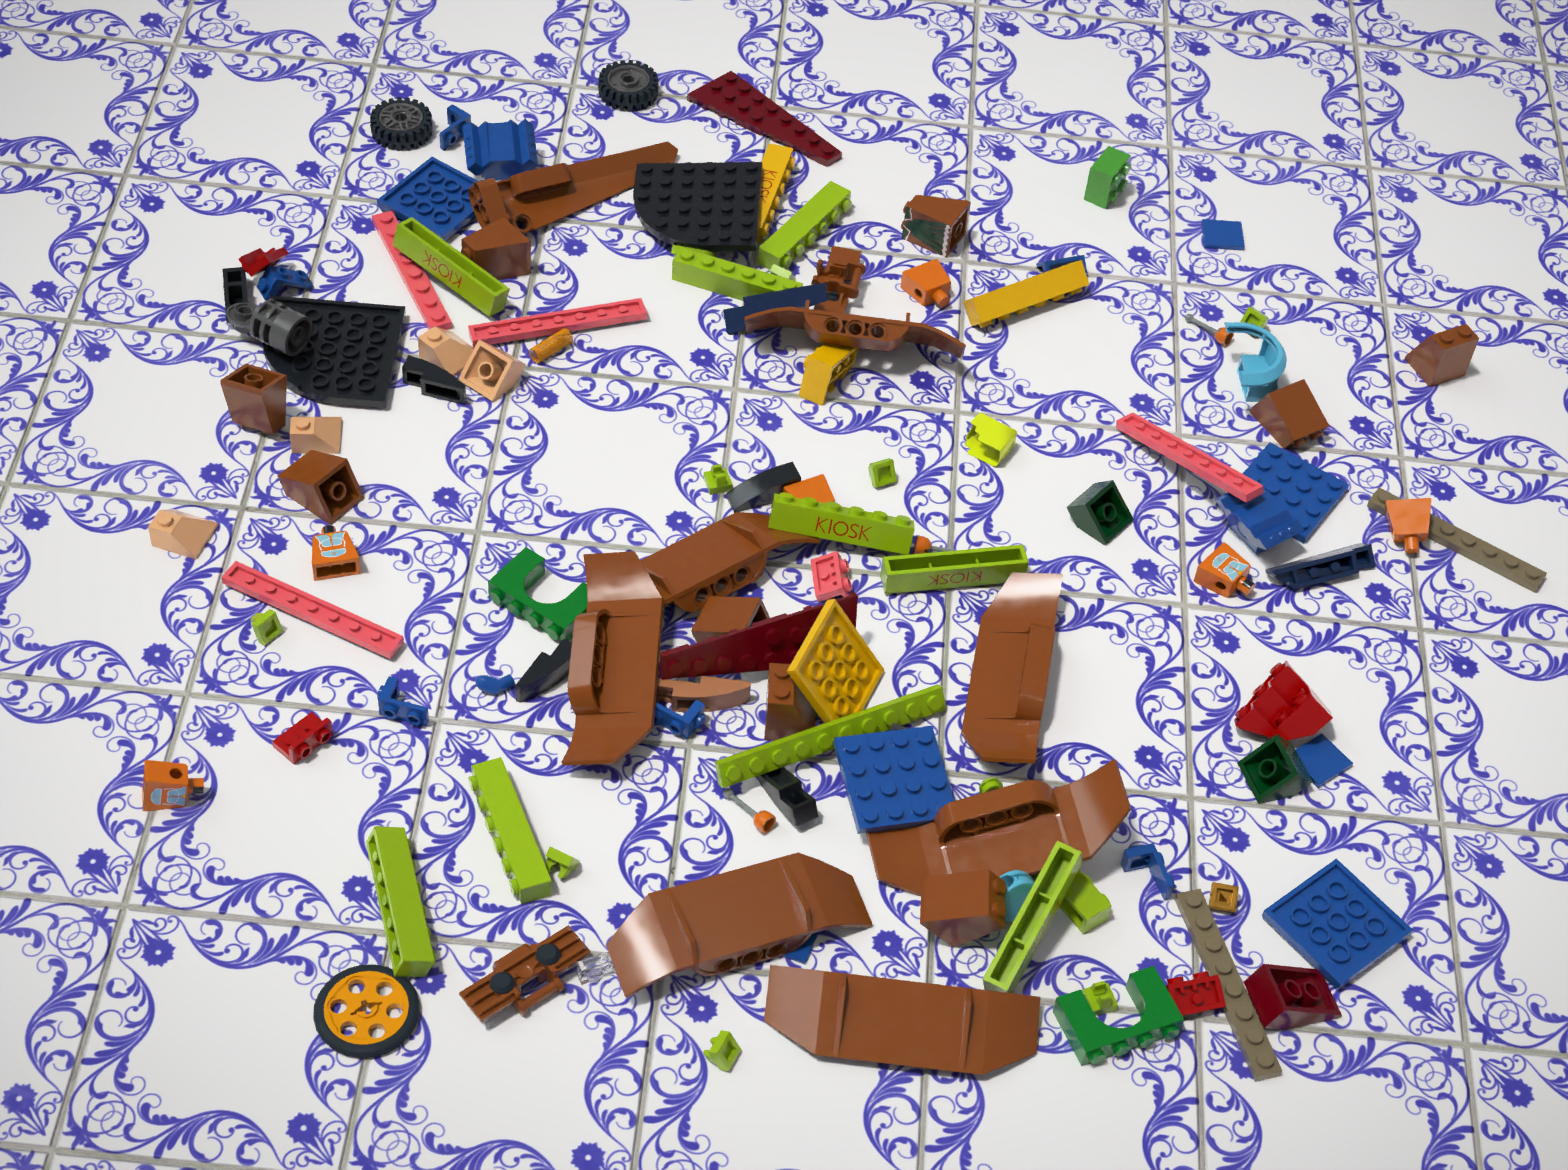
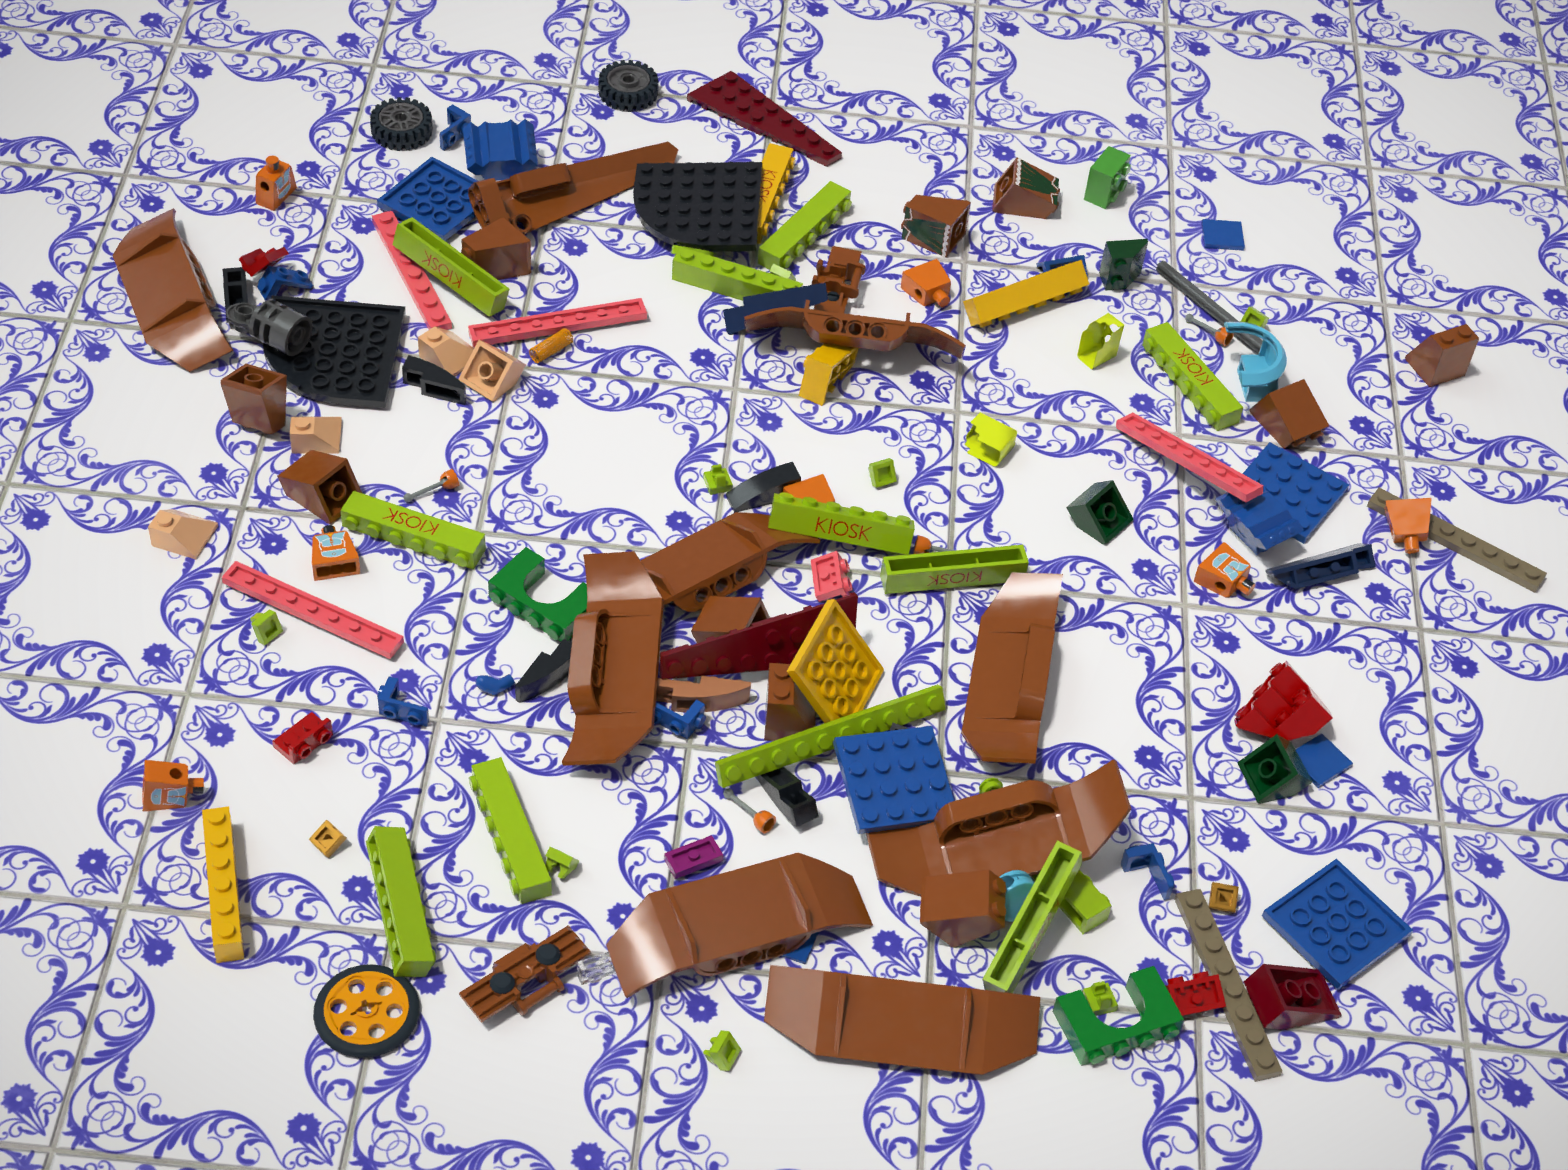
none -> dark orange piece [112,208,234,372]
none -> yellow brick [202,806,245,963]
none -> orange torso [256,155,297,211]
none -> tile [308,819,347,858]
none -> lime brick [340,491,486,570]
none -> hinge [403,469,460,503]
none -> magenta plate [664,835,723,879]
none -> dark orange slope [992,157,1060,219]
none -> neon yellow piece [1077,313,1124,369]
none -> dark green slope [1099,239,1148,291]
none -> lime brick [1142,322,1244,431]
none -> dark grey axle [1156,261,1263,354]

